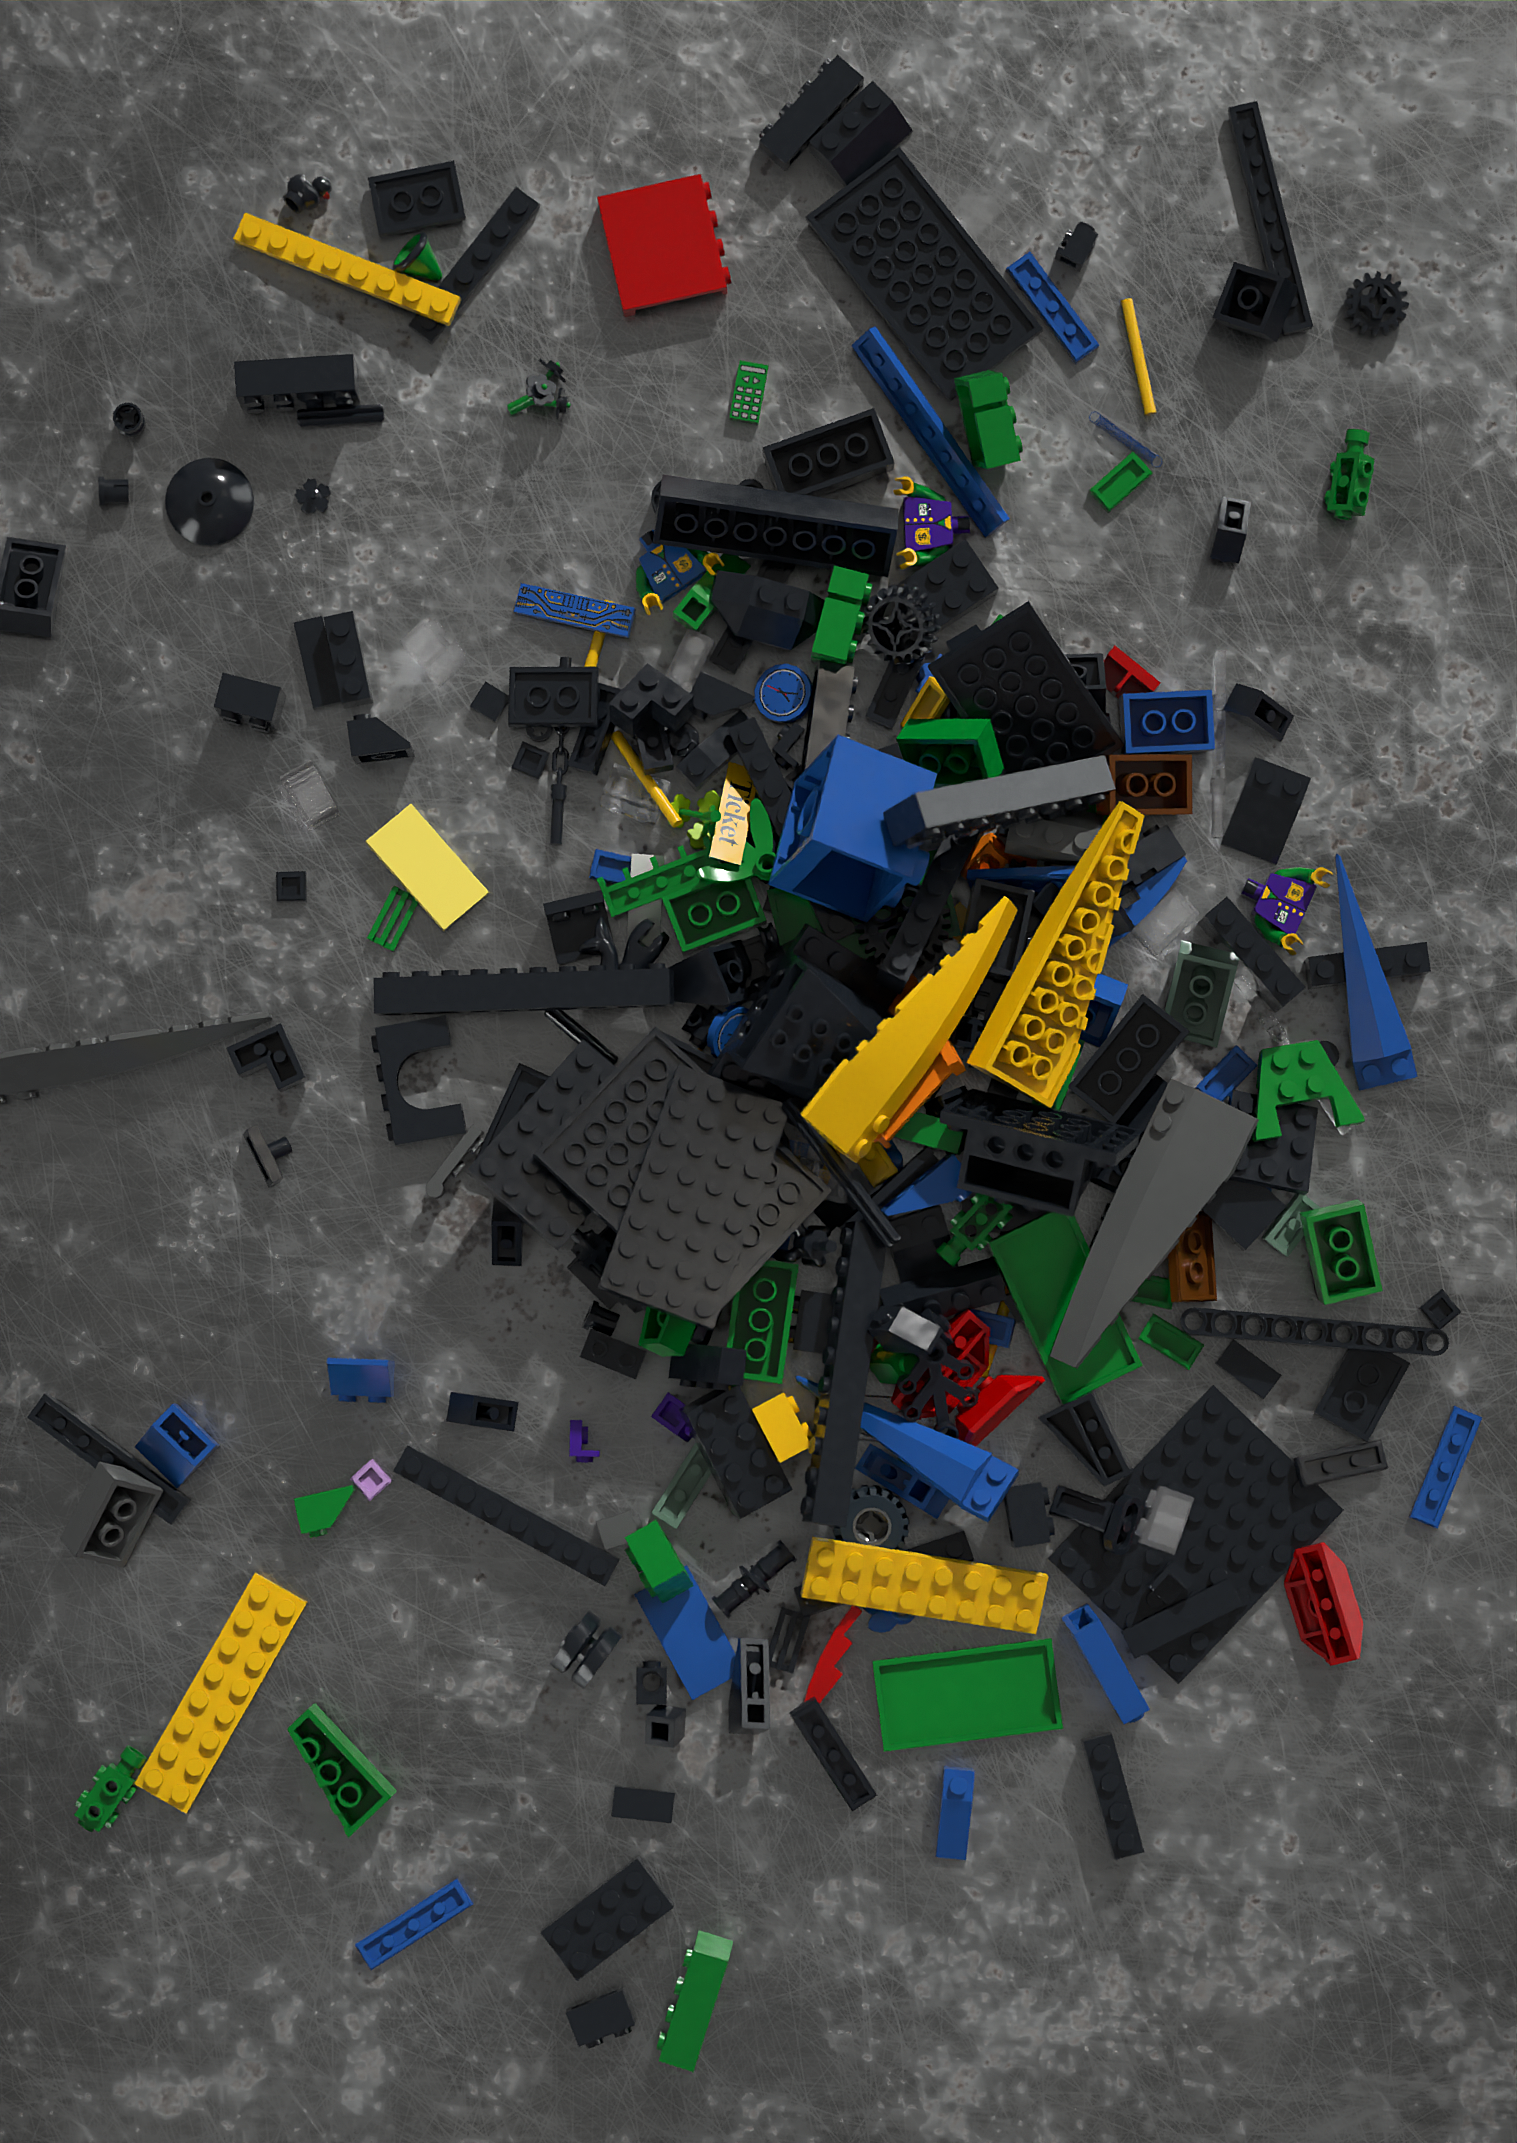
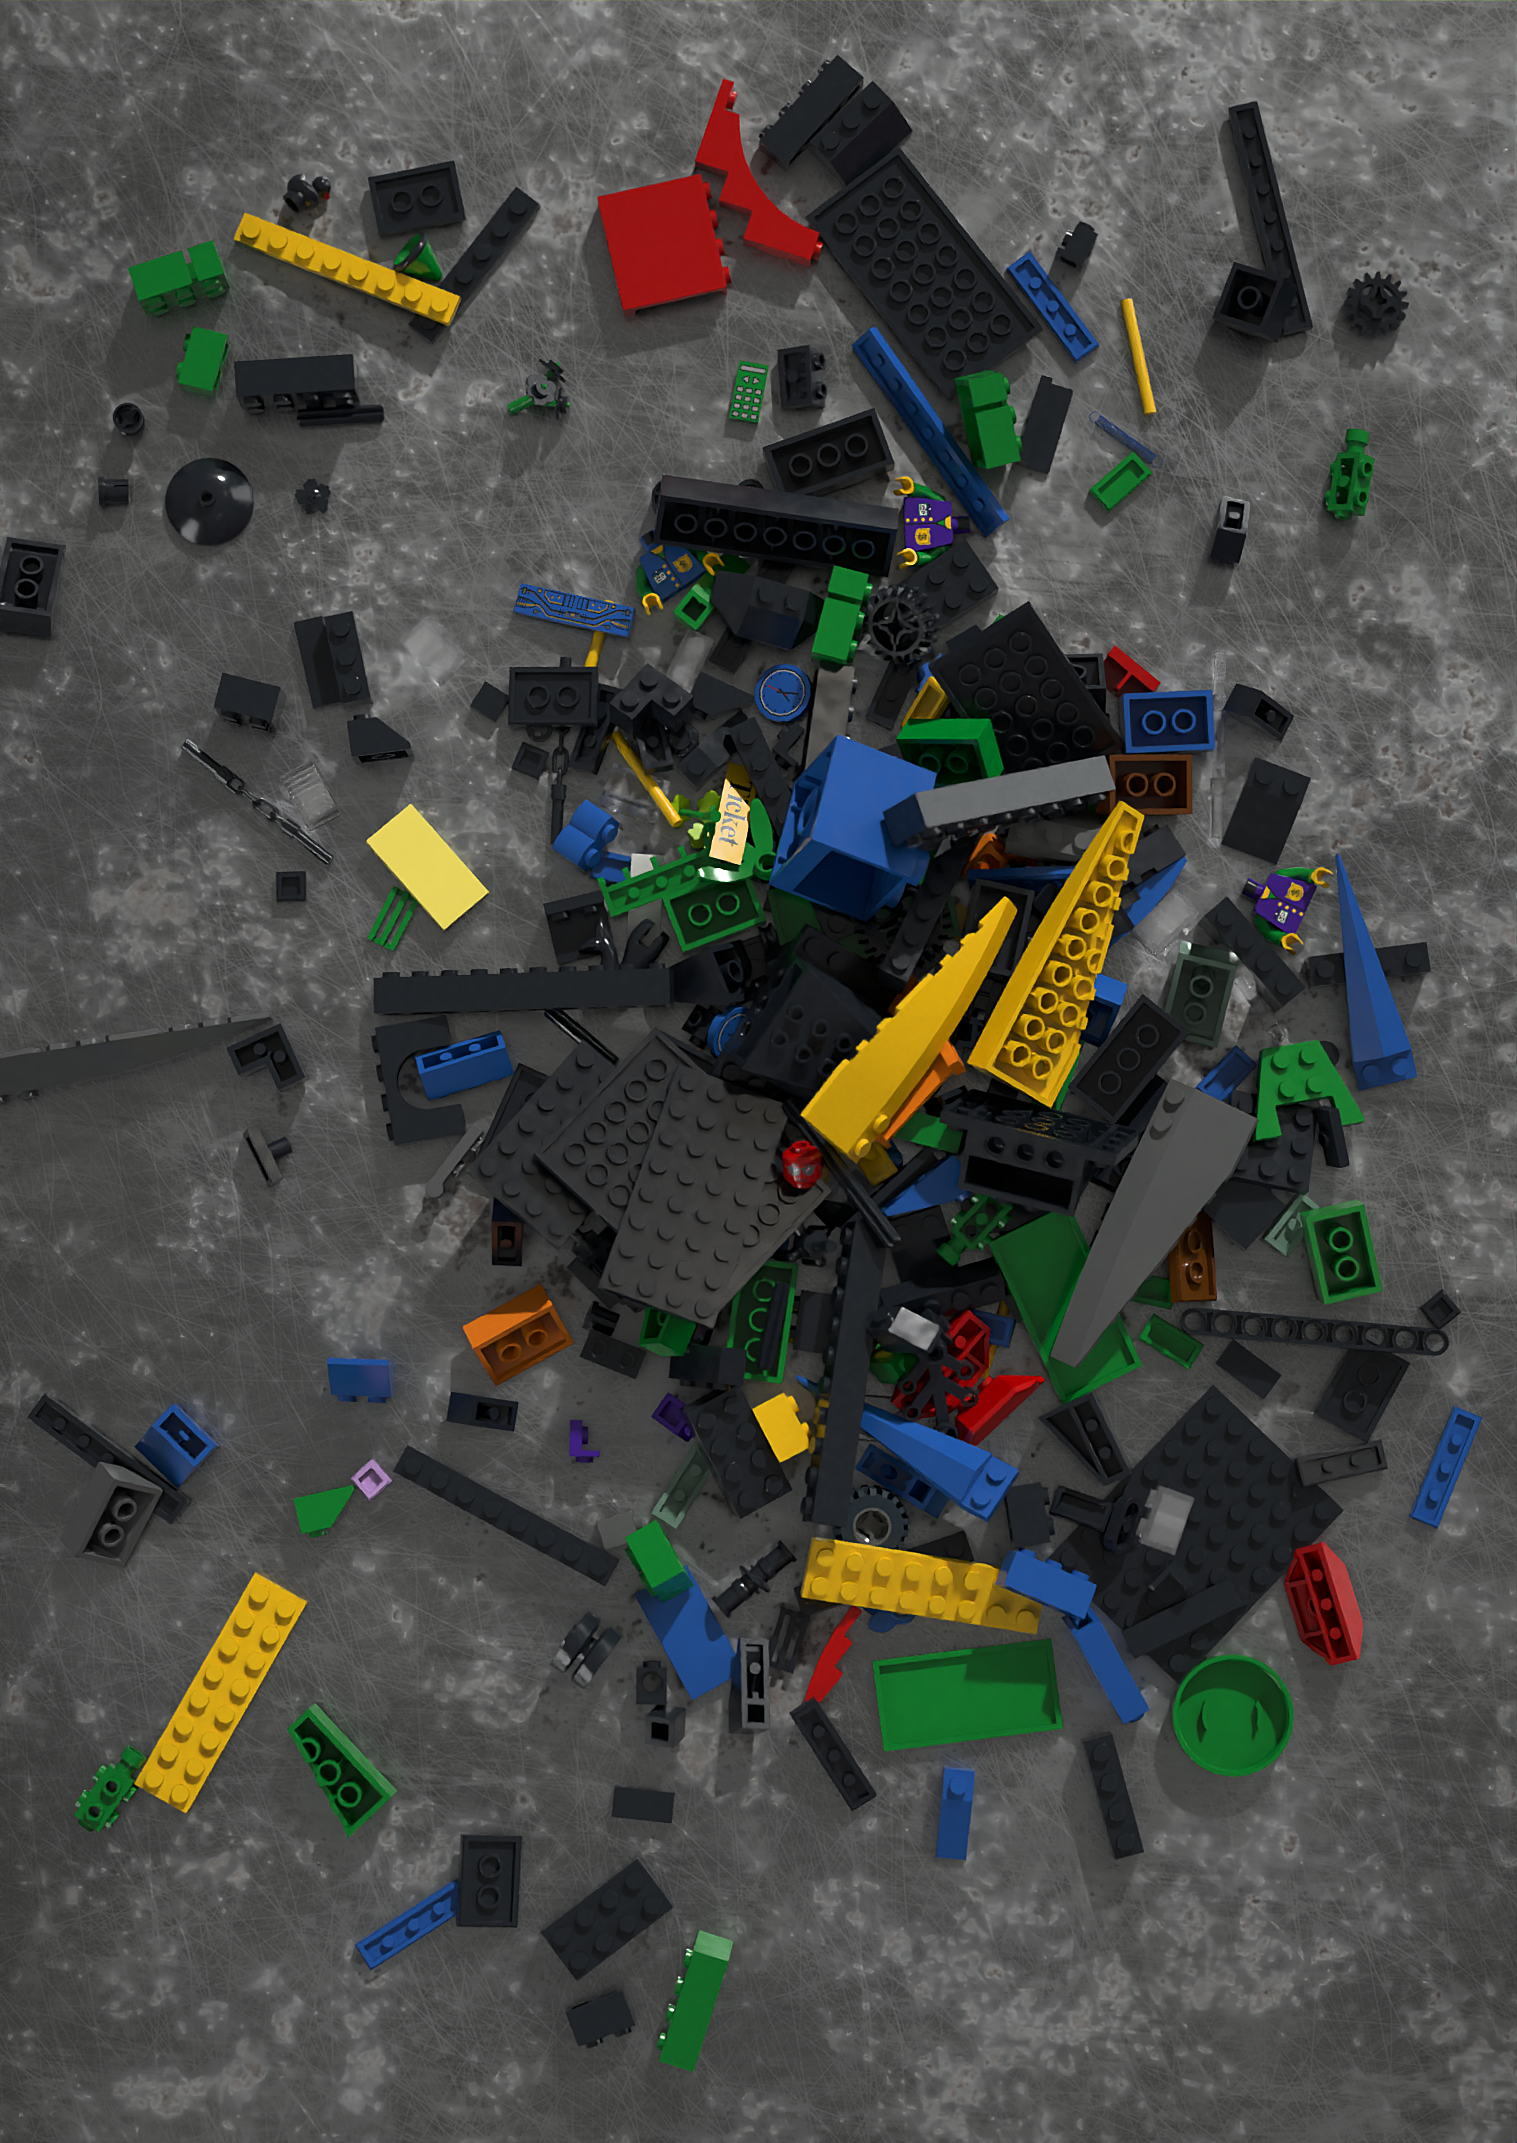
none -> green piece [128,240,230,316]
none -> green brick [175,326,231,398]
none -> black piece [181,739,334,865]
none -> blue brick [415,1030,514,1101]
none -> black tile [456,1834,522,1928]
none -> orange slope [462,1283,574,1386]
none -> blue brick [552,800,620,872]
none -> red arch [695,78,823,267]
none -> black axle [756,1282,791,1371]
none -> black bracket [778,345,828,410]
none -> red head [782,1141,822,1188]
none -> blue brick [995,1547,1097,1619]
none -> black panel [1015,375,1073,474]
none -> green piece [1171,1654,1294,1777]
none -> black plate [1315,1105,1350,1168]

